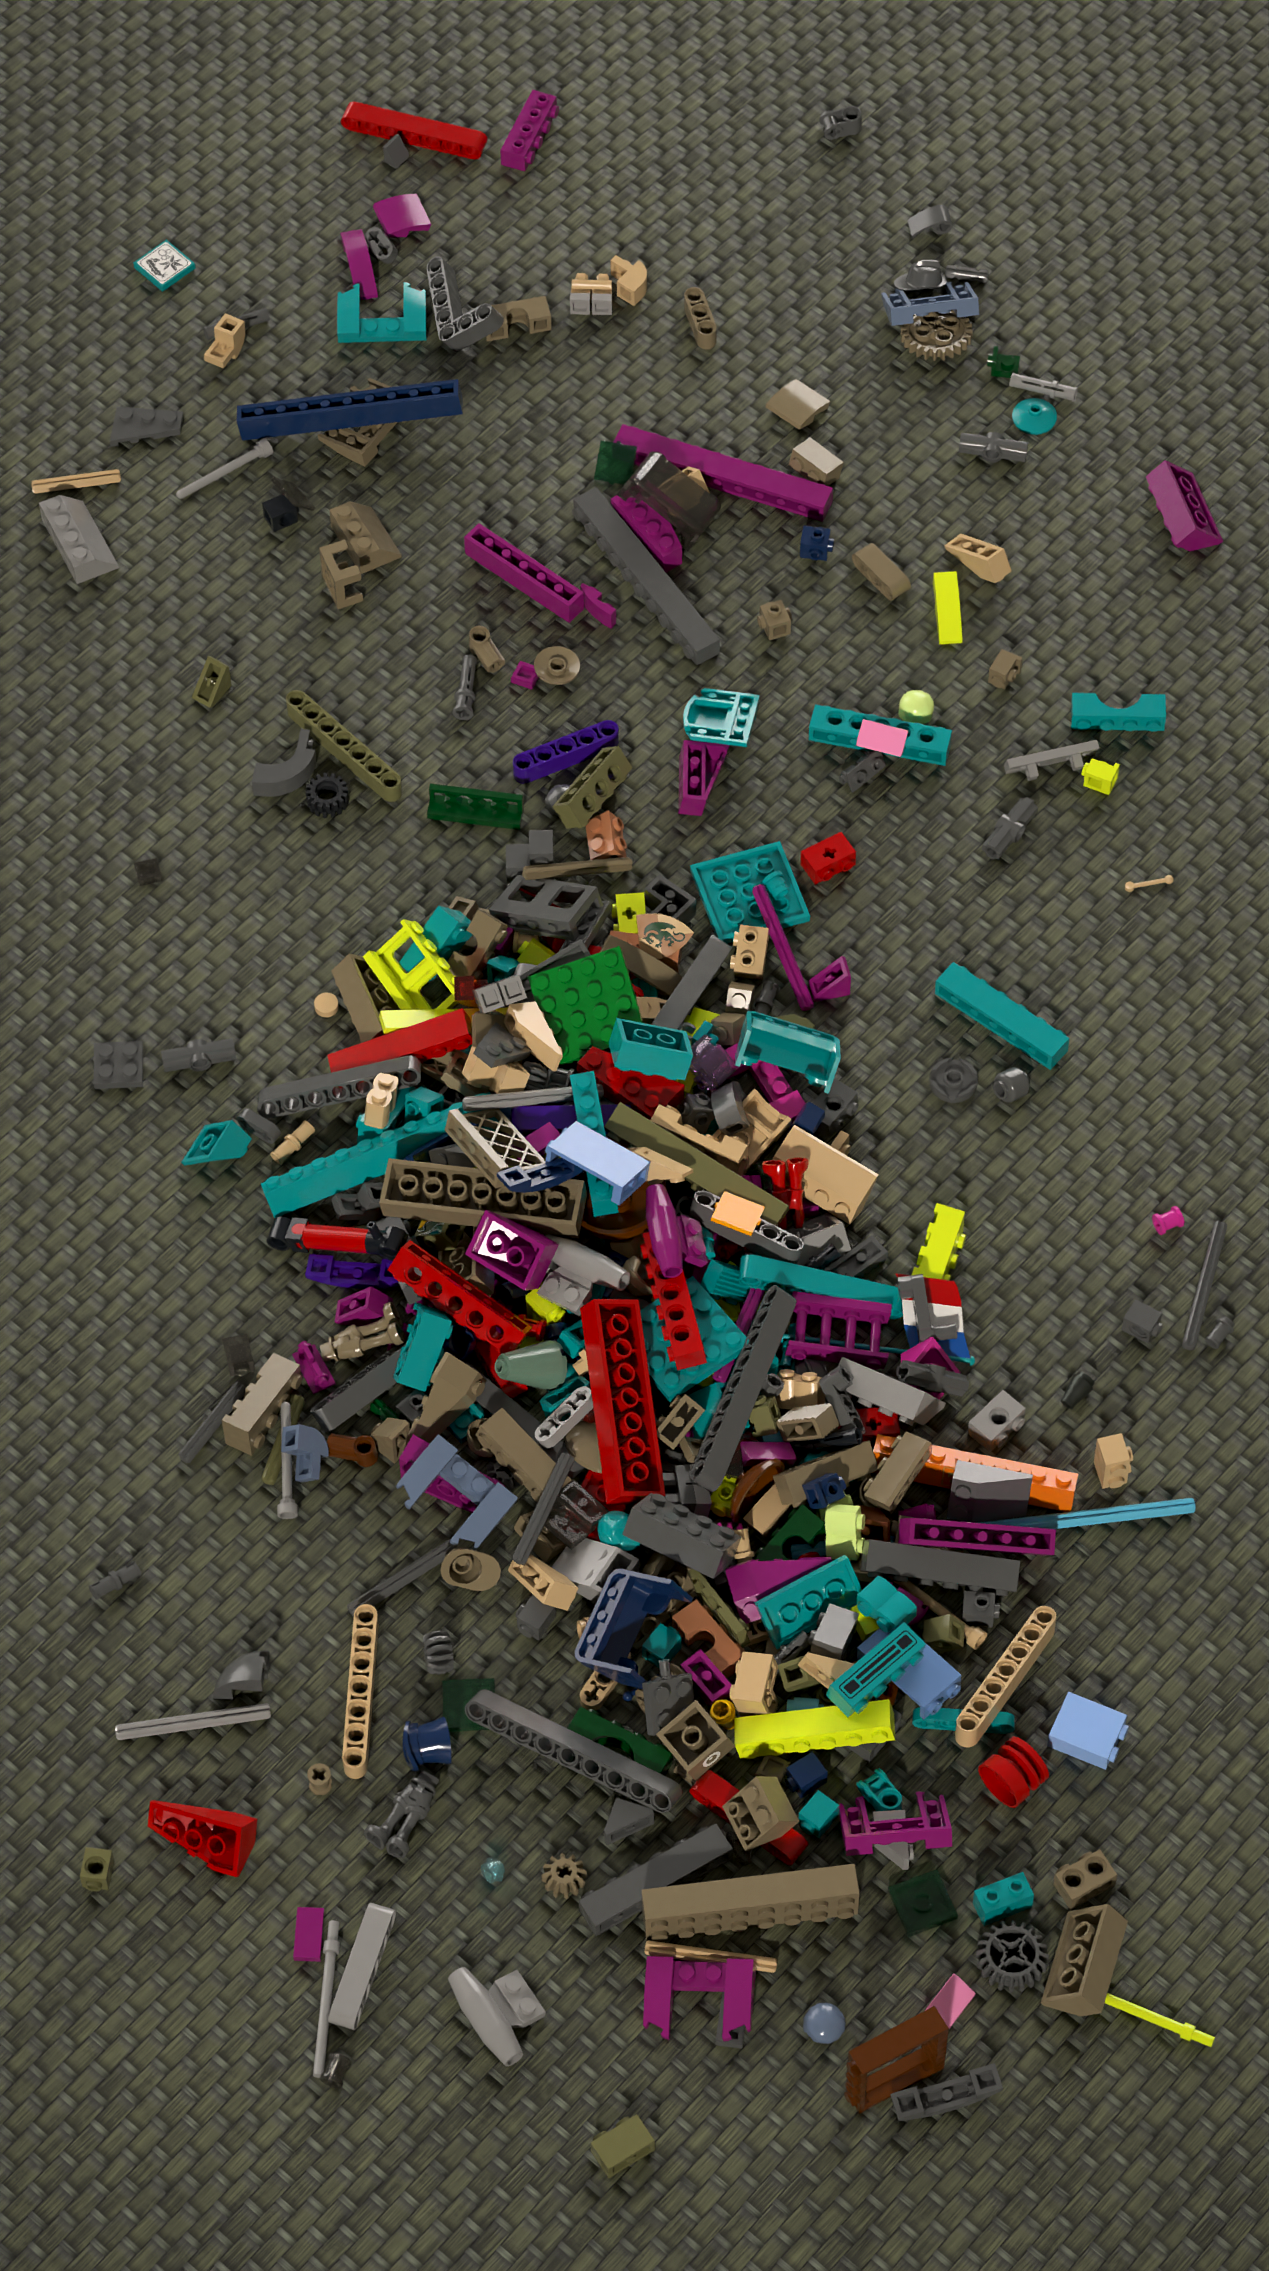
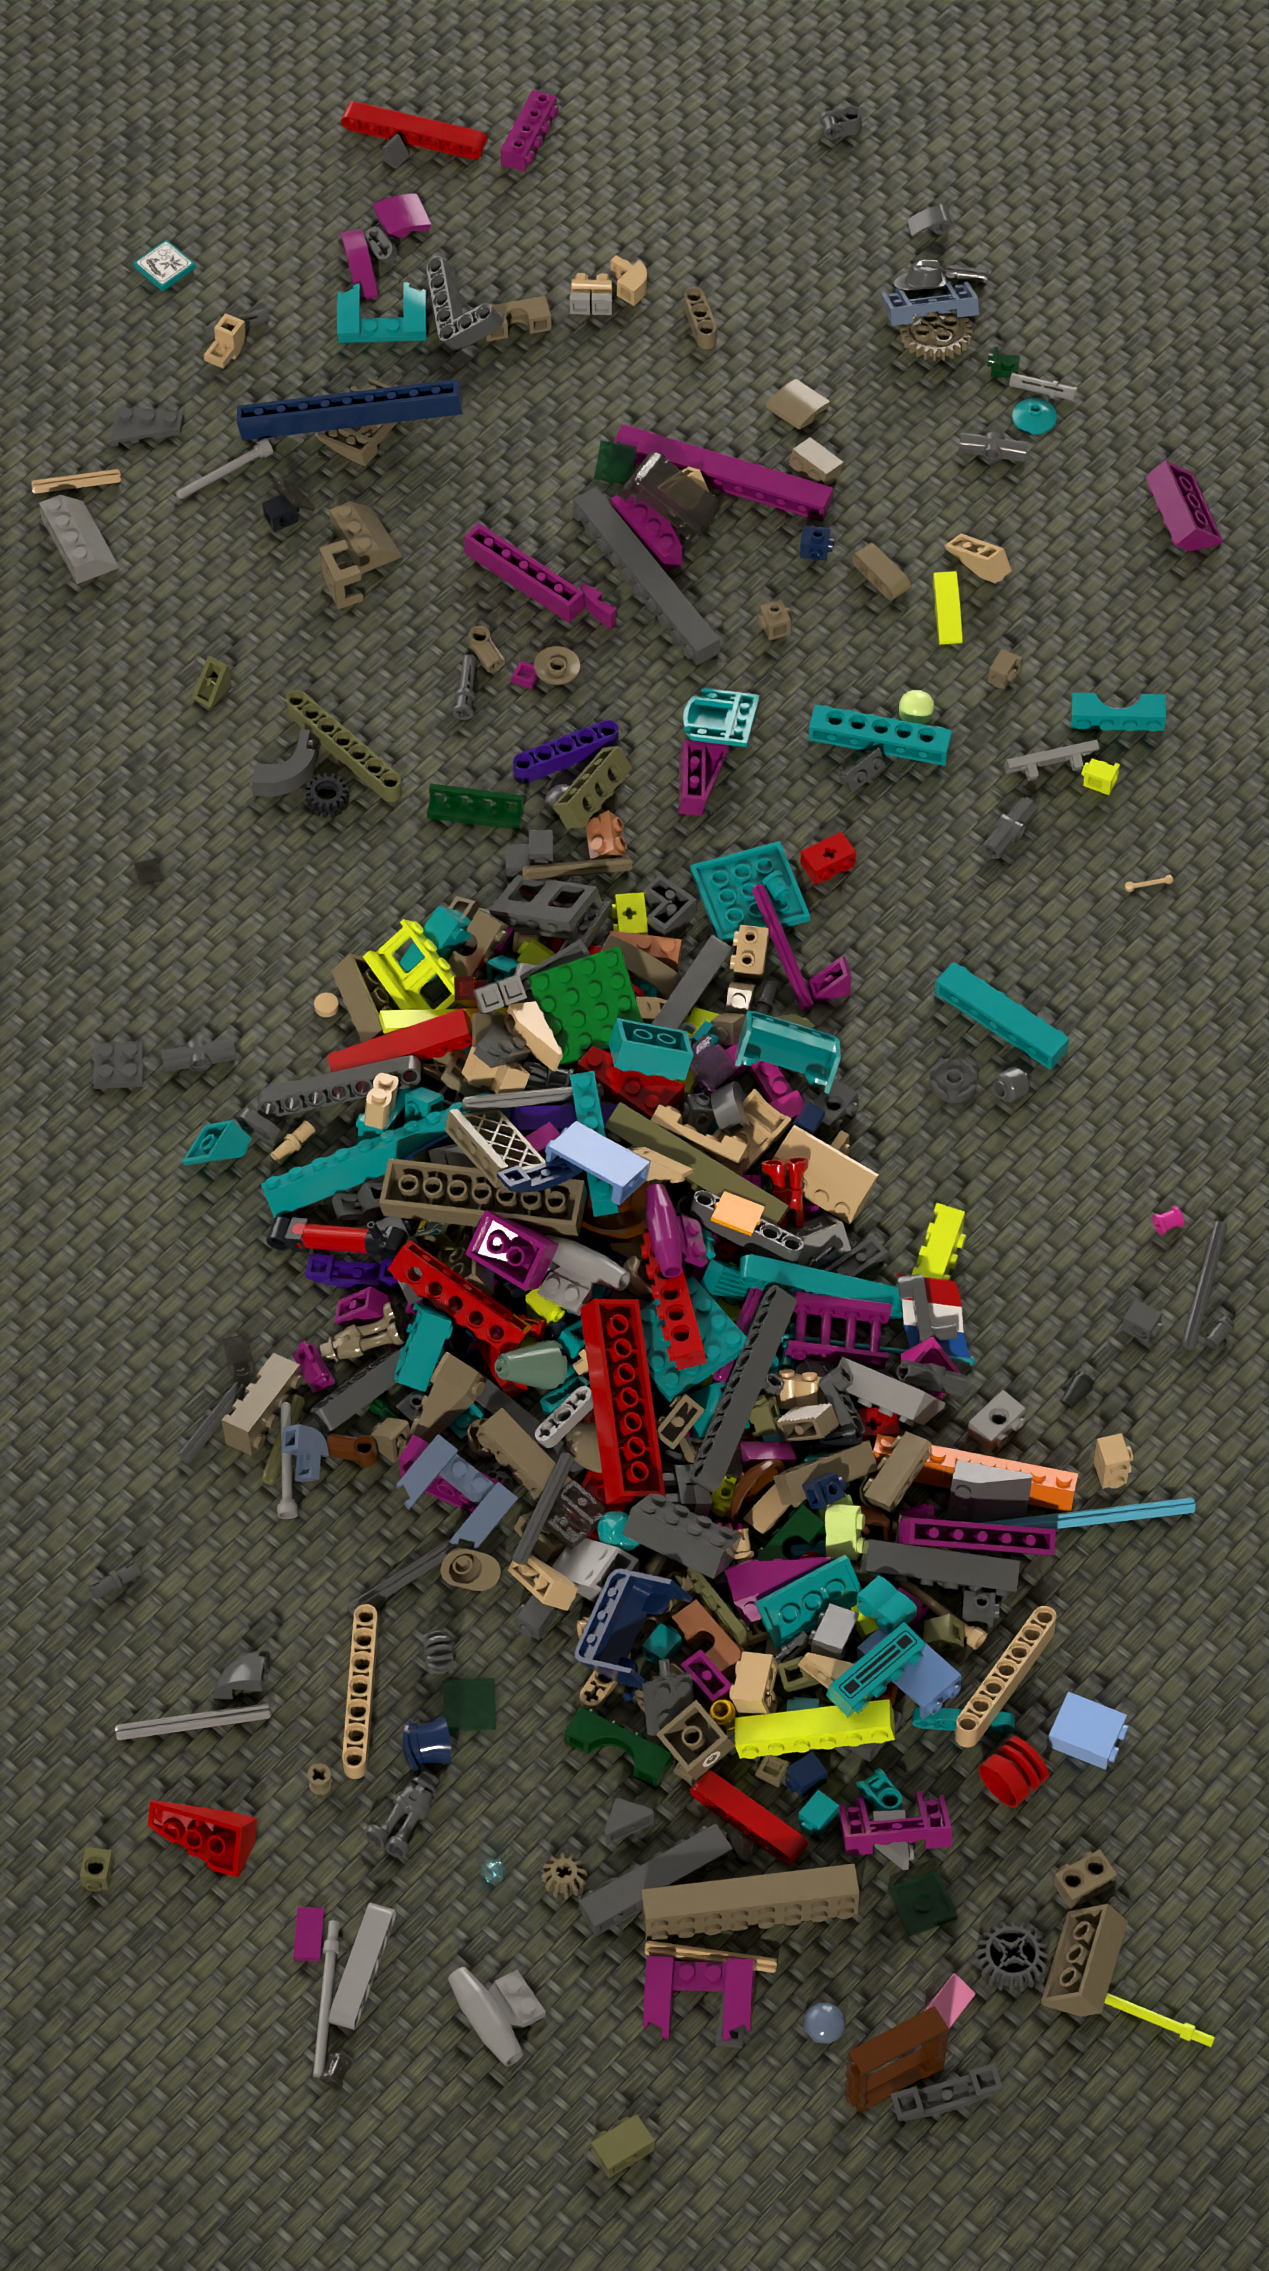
dark grey beam [465,1689,682,1813] -> none
shield [636,914,694,959] -> none
dark tan slope [722,1776,799,1851] -> none
bright pink slope [856,719,908,757] -> none
teal brick [973,1872,1034,1926] -> none

